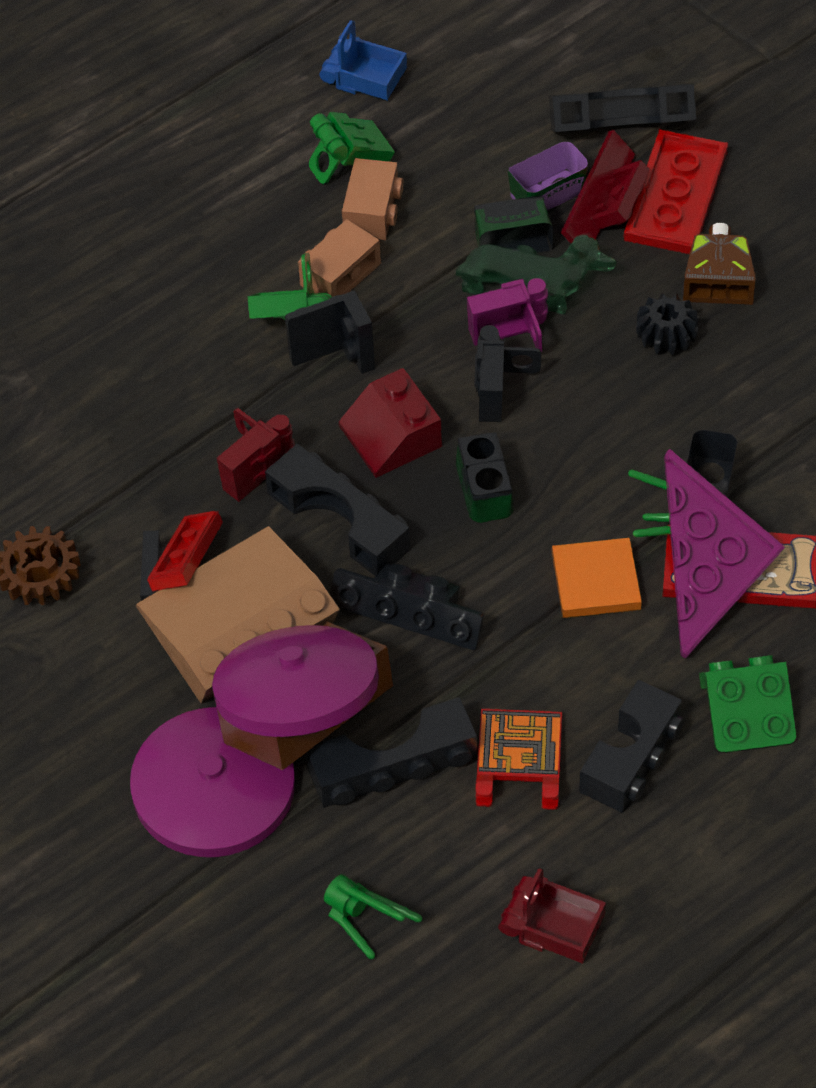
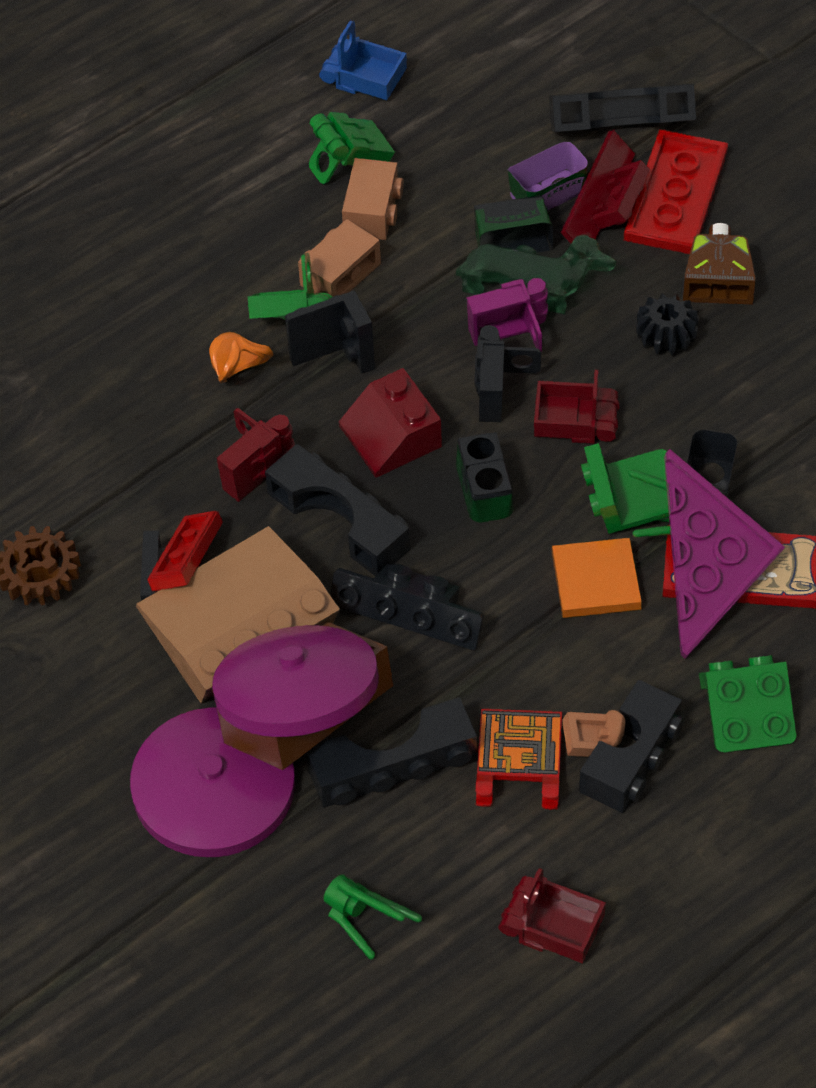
none -> orange piece [209,332,273,383]
none -> dark red piece [534,369,620,444]
none -> nougat plate [562,710,626,757]
none -> green bracket [581,443,669,534]

